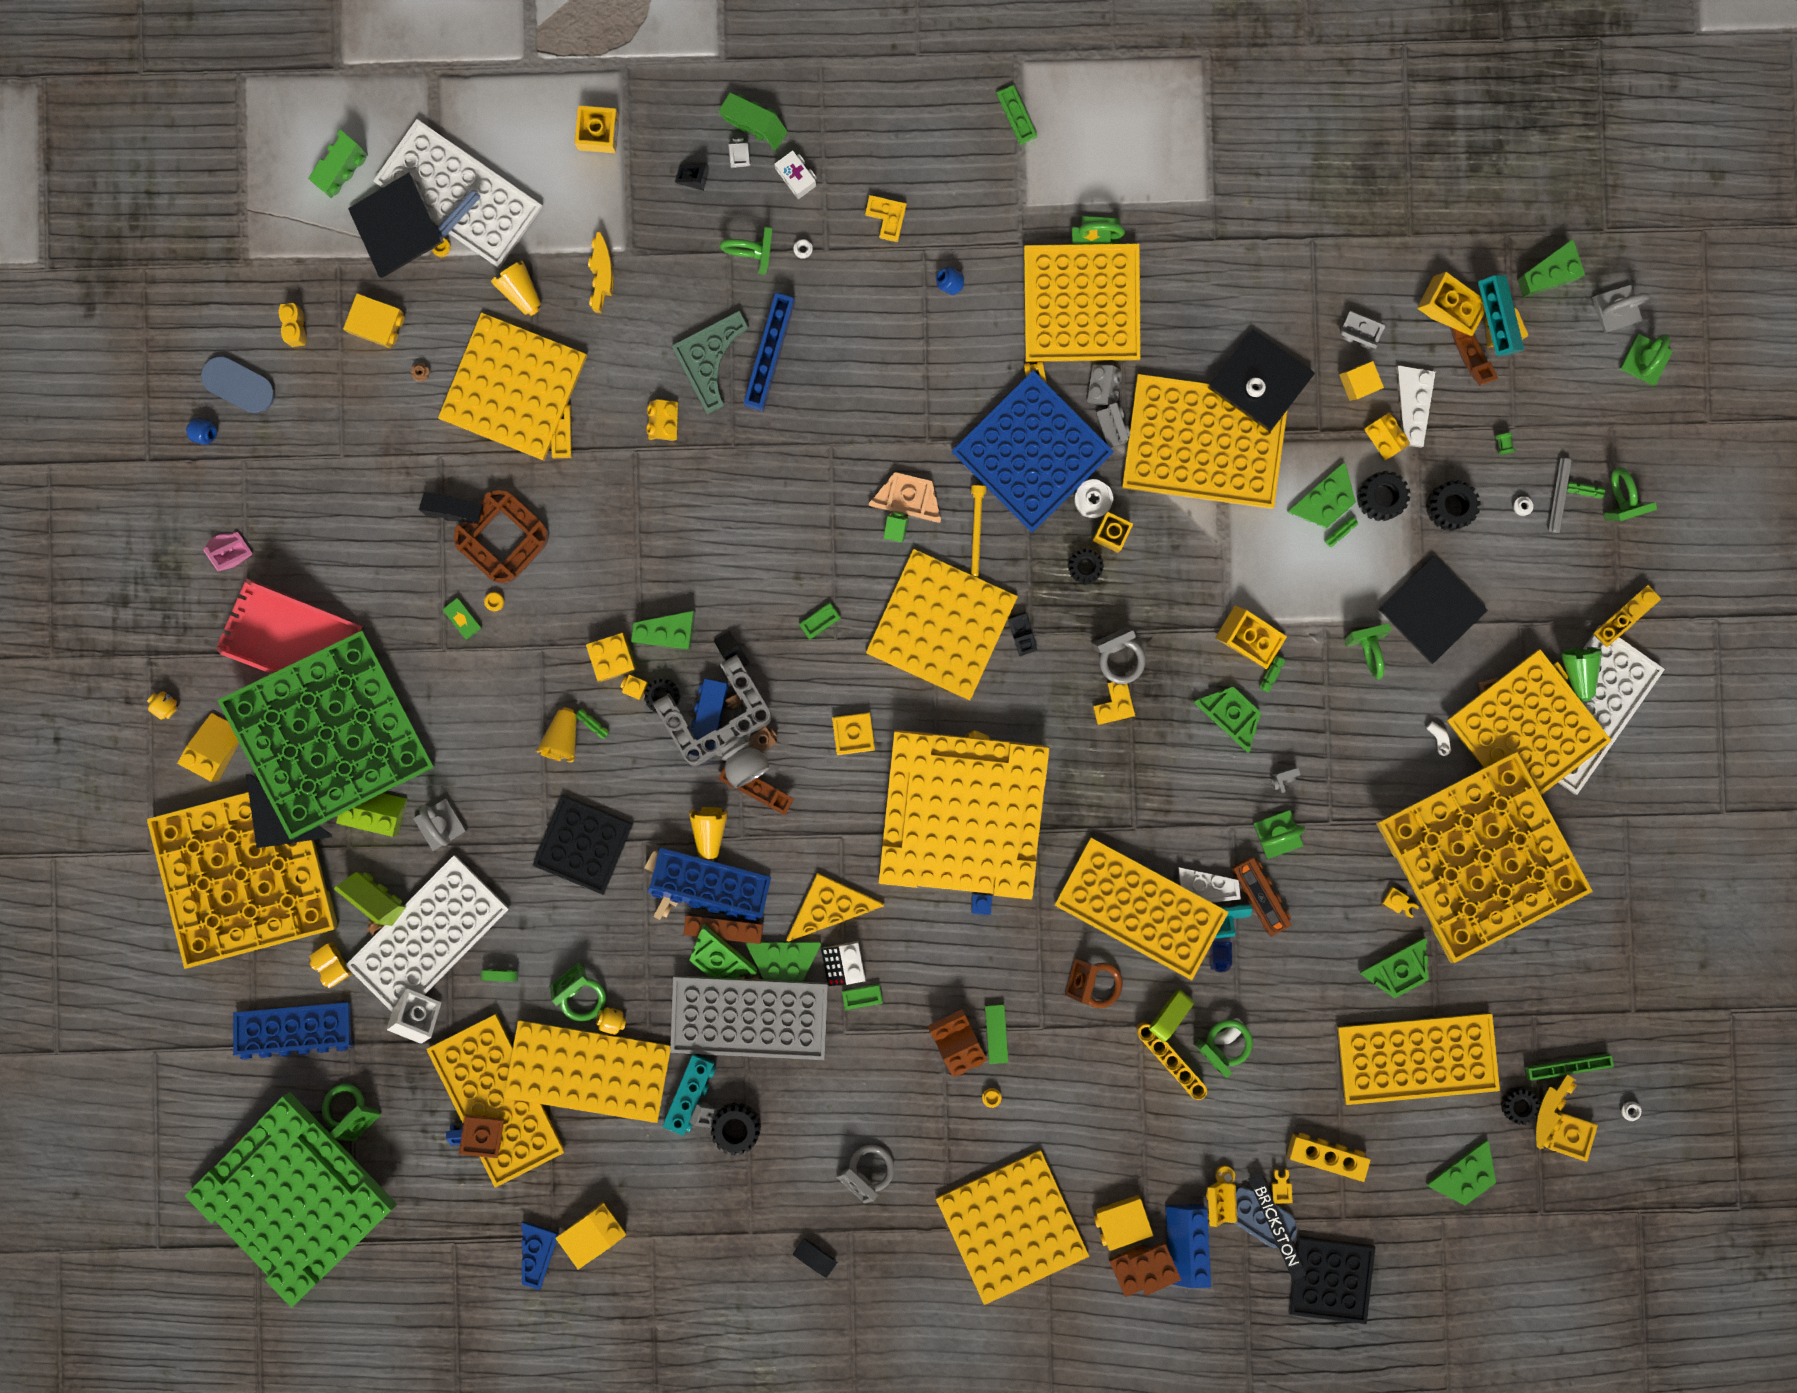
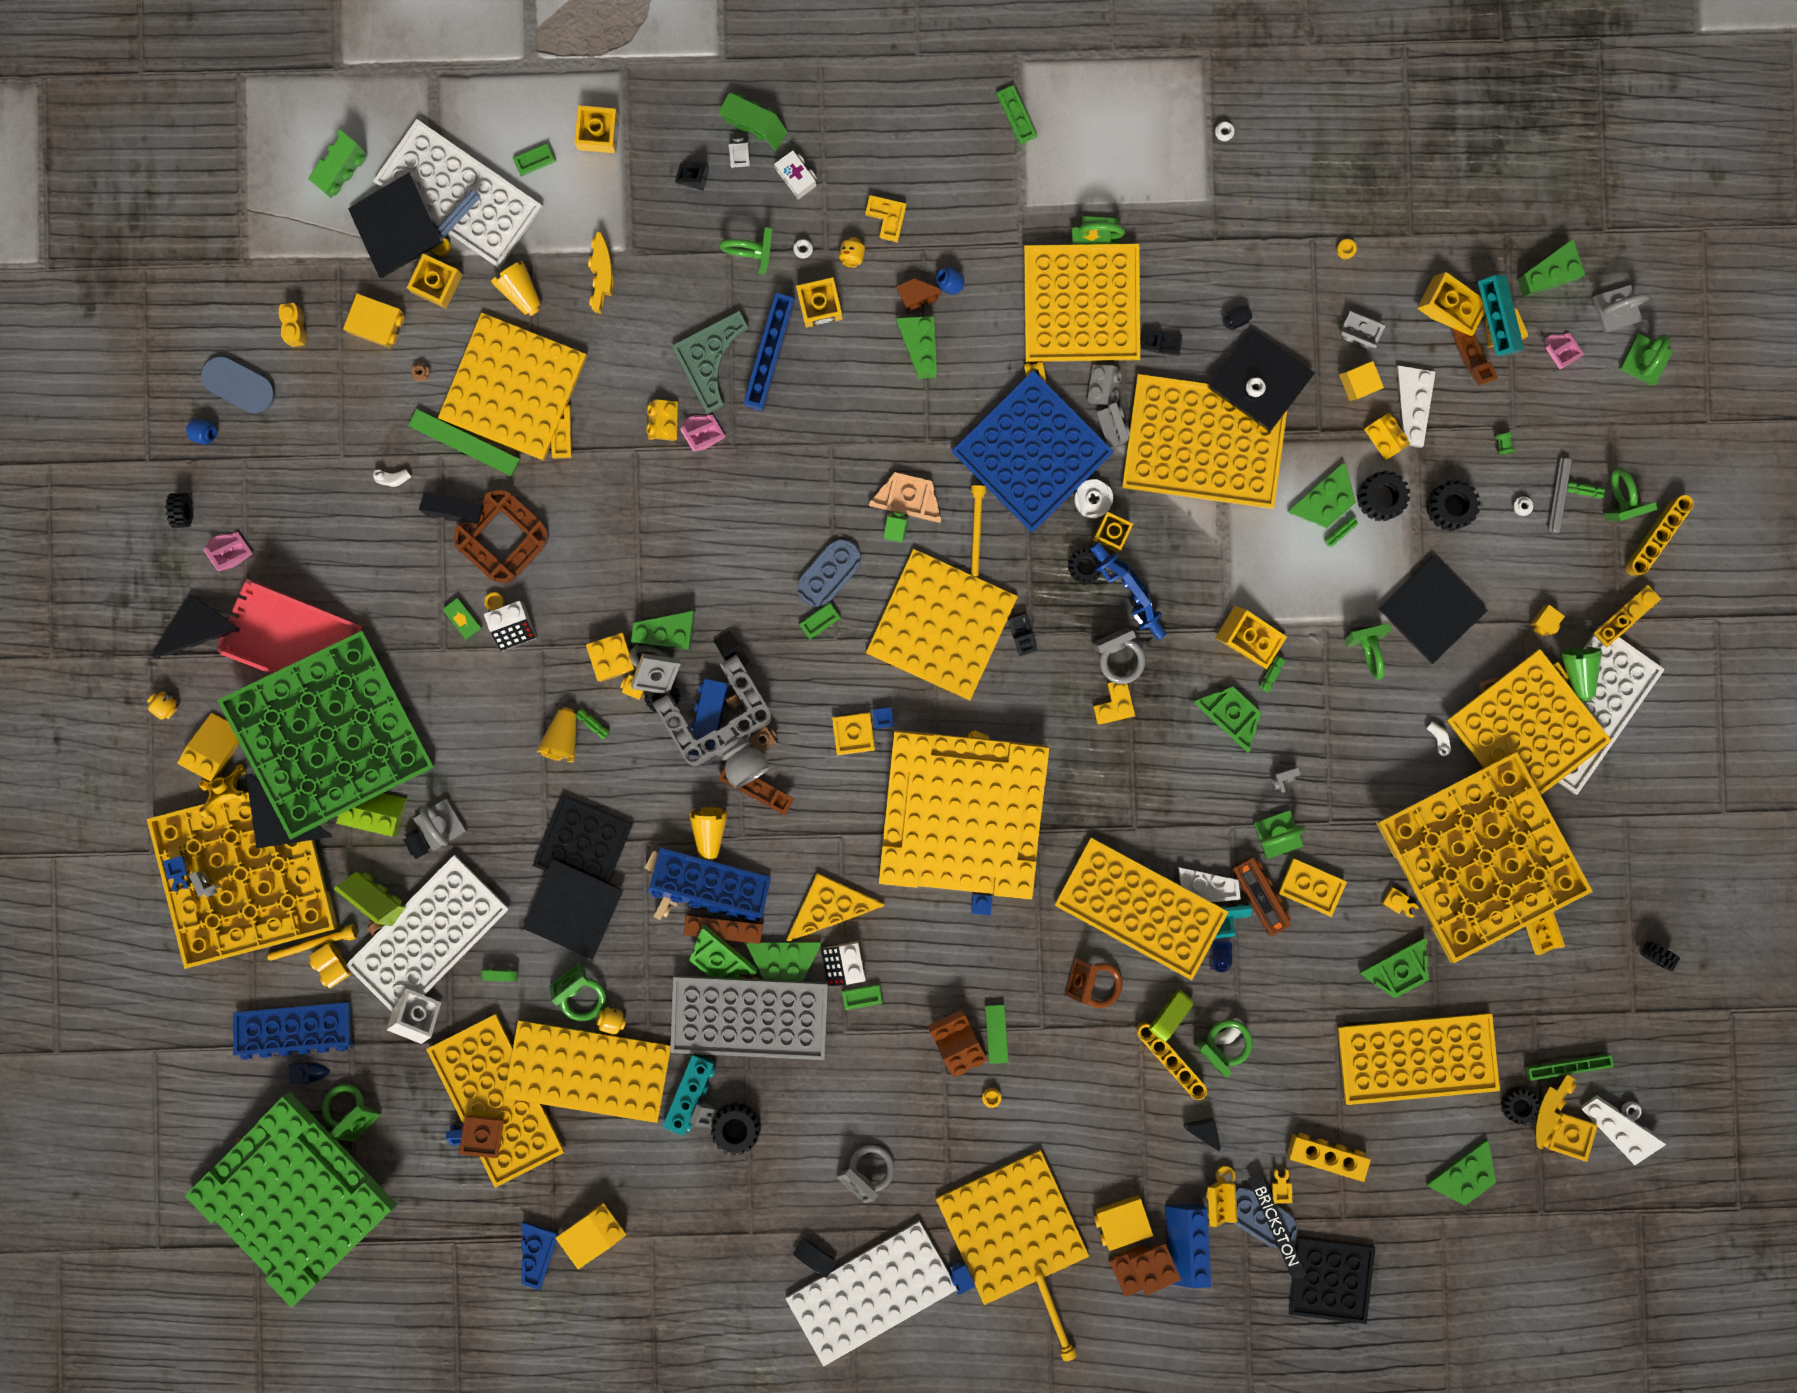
none -> black tile [150,594,240,659]
none -> blue plate [163,856,190,892]
none -> black tyre [165,493,193,528]
none -> light grey bracket [189,871,222,898]
none -> yellow piece [198,765,247,817]
none -> yellow piece [267,924,358,961]
none -> dark blue plate [289,1063,330,1084]
none -> white arm [373,469,411,487]
none -> black brick [403,829,429,859]
none -> yellow brick [407,254,463,309]
none -> bright green tile [408,409,520,477]
none -> slope [484,601,537,651]
none -> bright green tile [513,143,556,177]
none -> black tile [523,858,624,960]
none -> light grey tile [629,645,681,694]
none -> bright pink slope [680,414,725,452]
none -> white plate [785,1220,958,1367]
none -> yellow brick [796,277,843,328]
none -> sand blue tile [798,540,861,607]
none -> yellow head [839,237,865,268]
none -> blue plate [873,707,894,729]
none -> bright green wedge [896,316,937,379]
none -> dark orange slope [897,278,941,311]
none -> blue brick [950,1261,976,1295]
none -> yellow piece [1035,1272,1077,1361]
none -> blue plate [1090,541,1167,640]
none -> black slope [1140,329,1183,356]
none -> black slope [1184,1118,1221,1151]
none -> white plate [1215,122,1234,141]
none -> black brick [1222,305,1253,331]
none -> yellow plate [1278,858,1347,917]
none -> yellow tile [1336,239,1357,259]
none -> yellow bracket [1526,912,1565,955]
none -> yellow brick [1530,605,1565,636]
none -> bright pink slope [1545,333,1585,369]
none -> white wing [1581,1095,1666,1165]
none -> yellow beam [1625,495,1694,576]
none -> black tyre [1640,941,1680,972]

